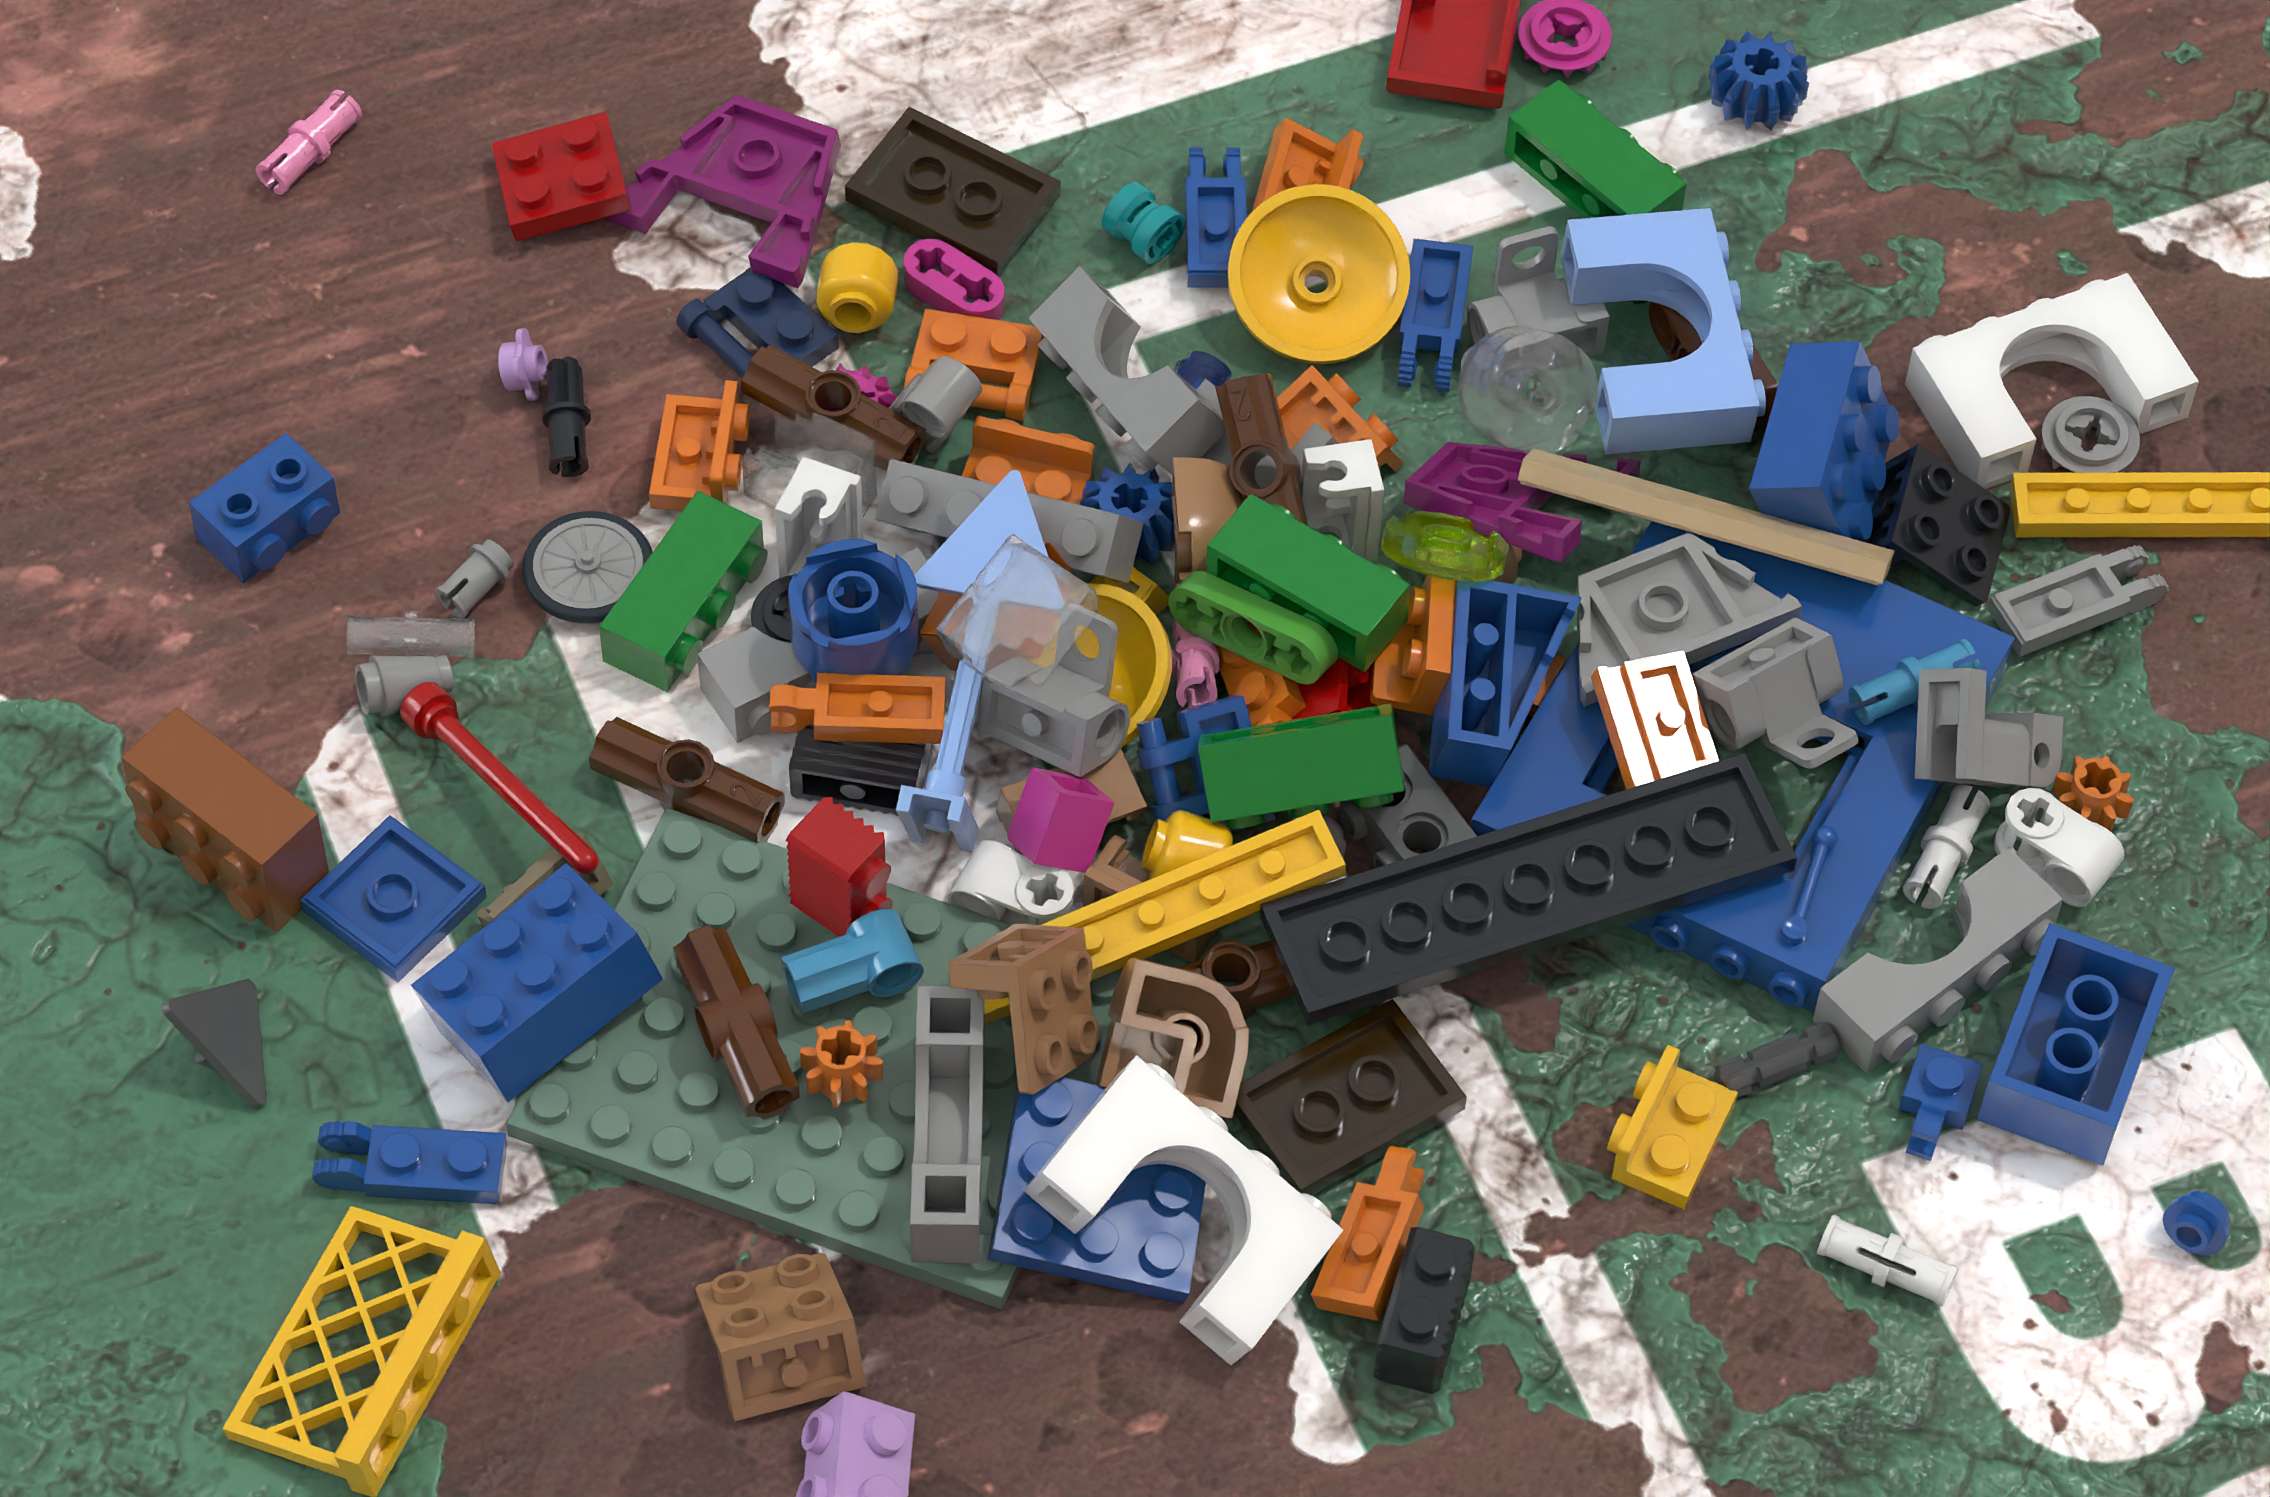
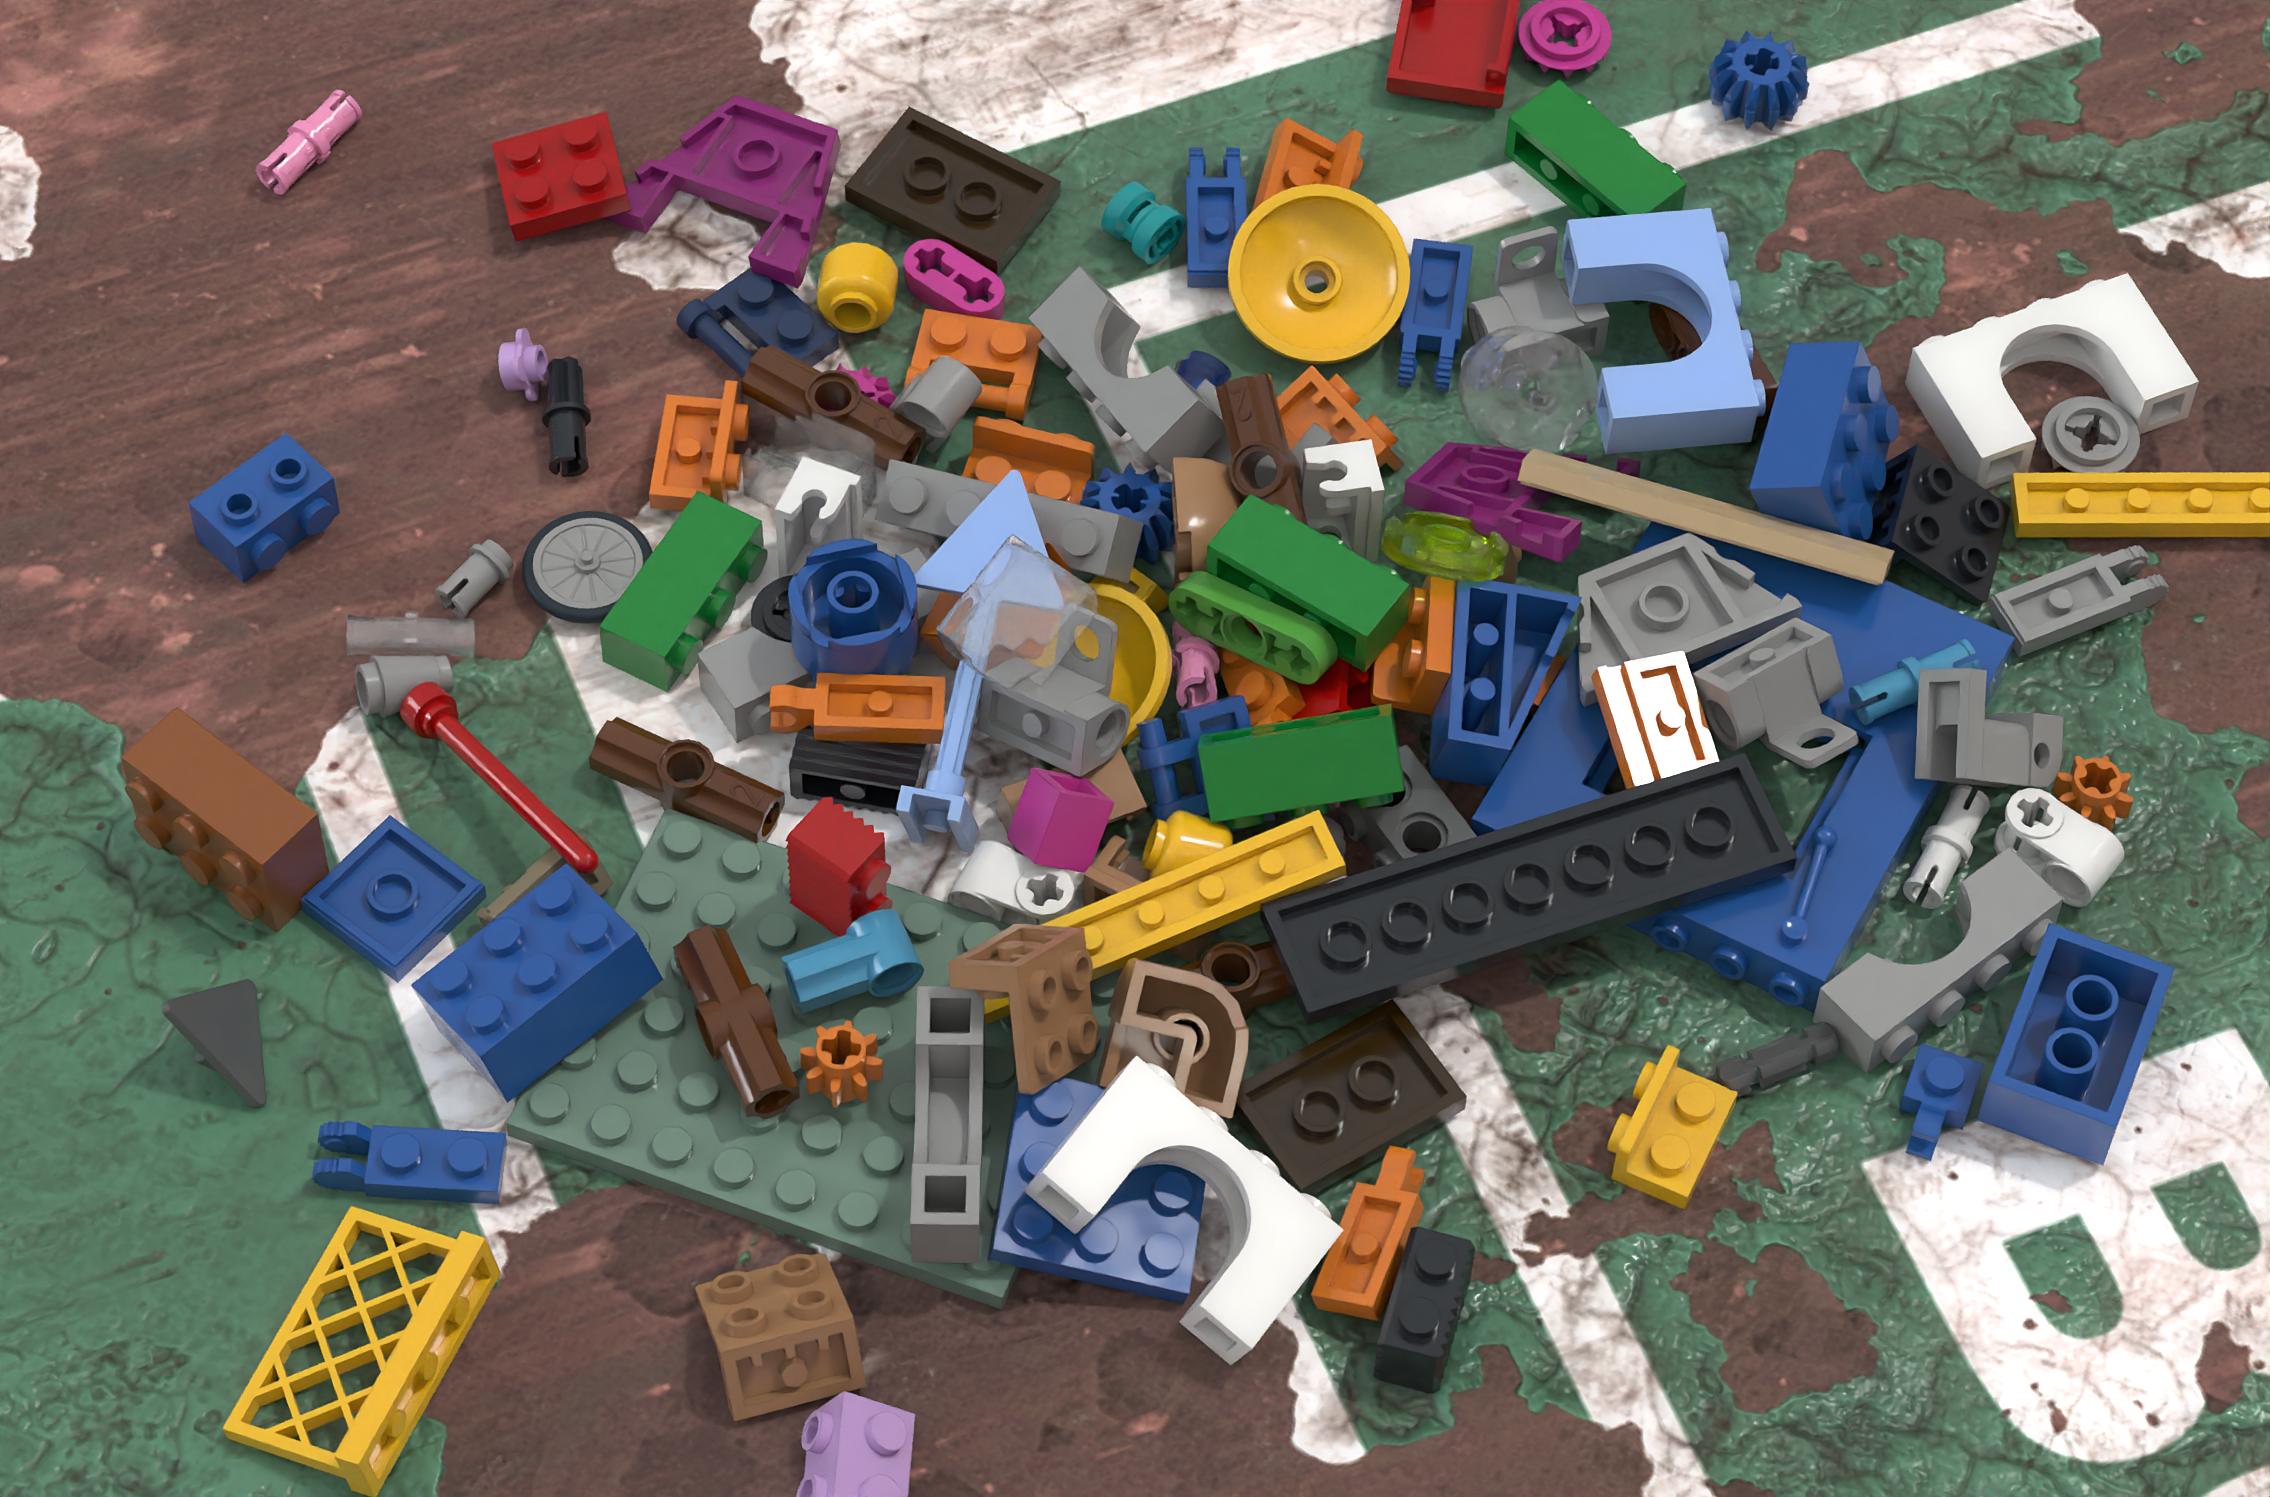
white pin [1817,1215,1959,1306] -> none
blue plate [2163,1191,2230,1255] -> none

